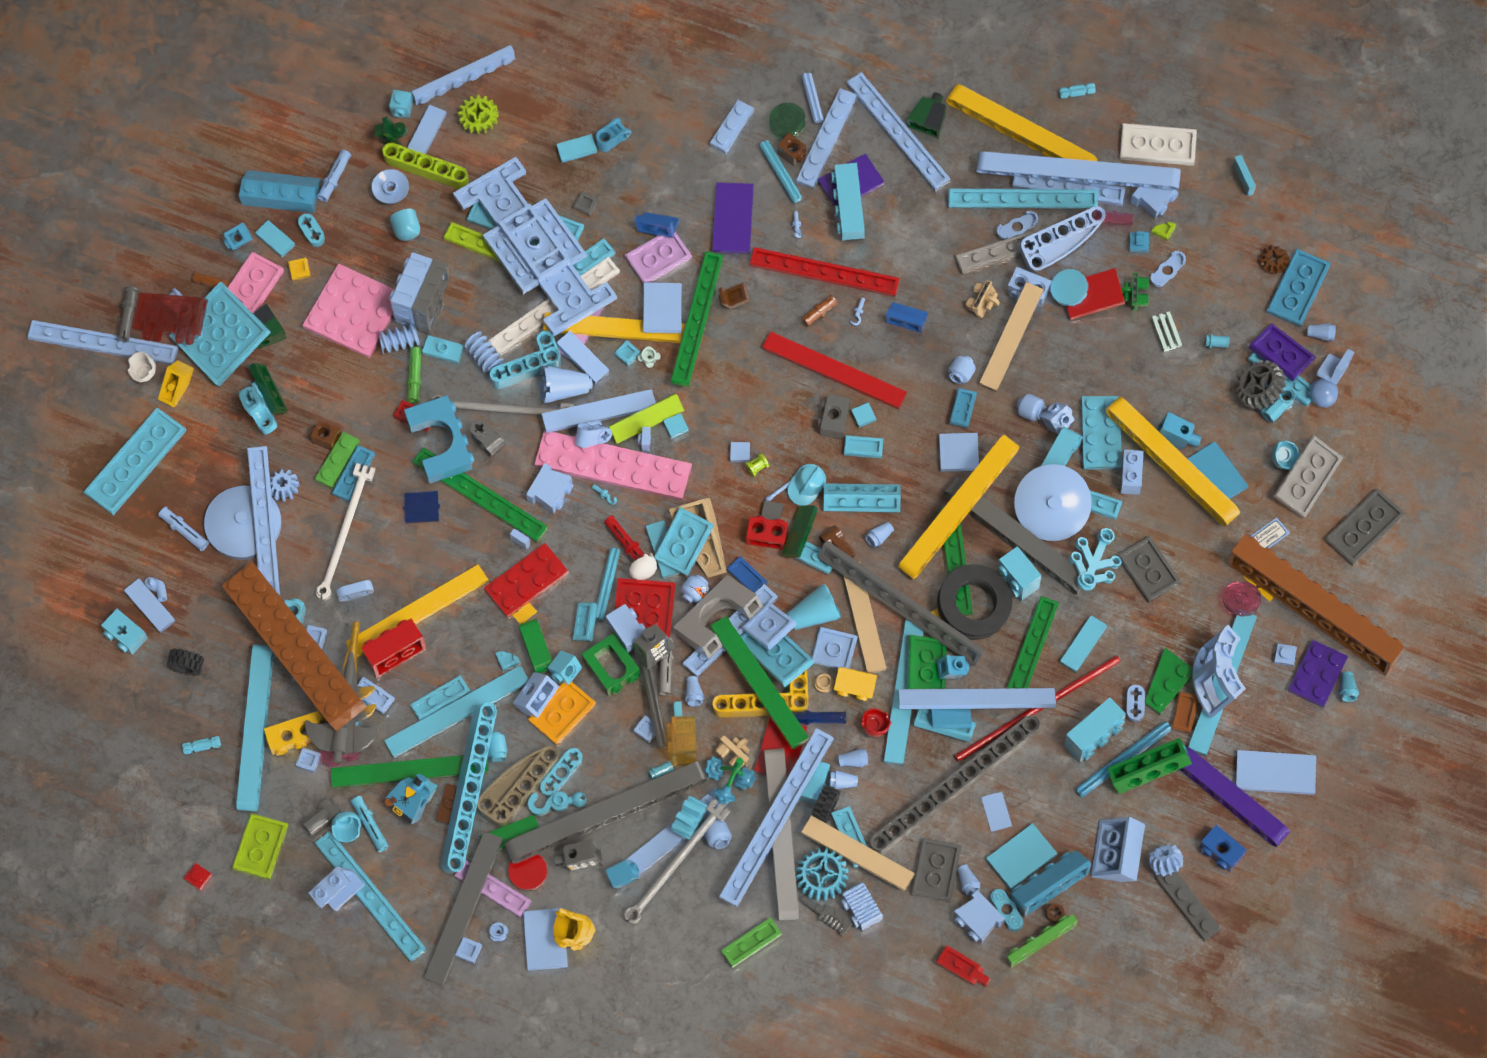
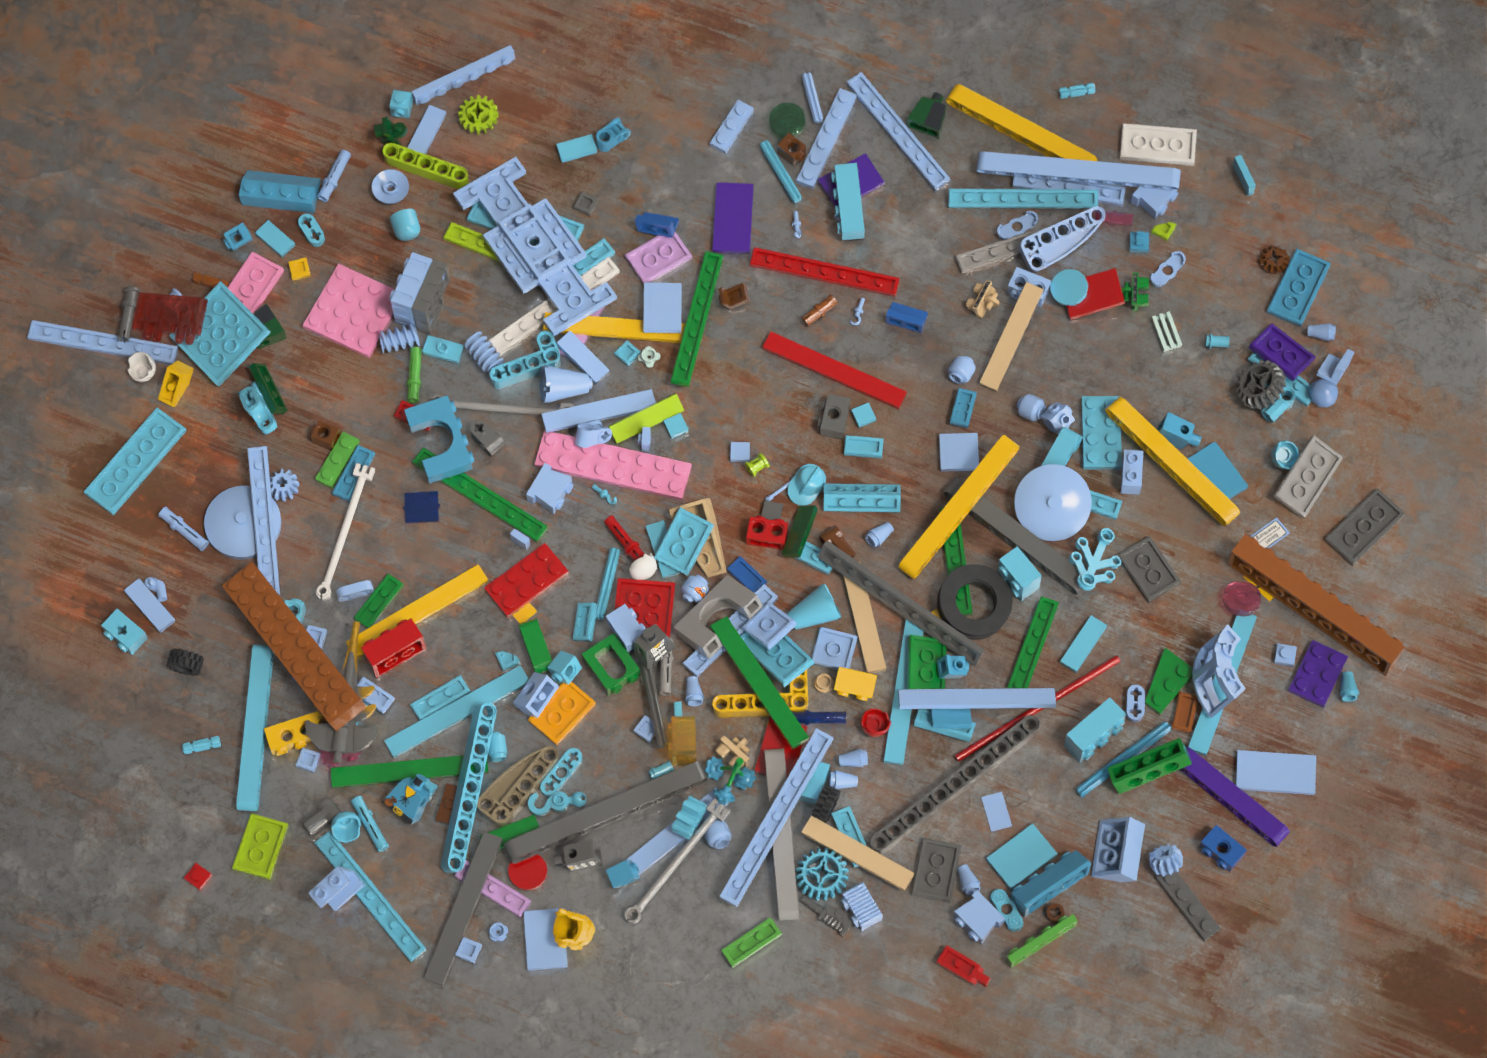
none -> green tile [353,574,404,629]

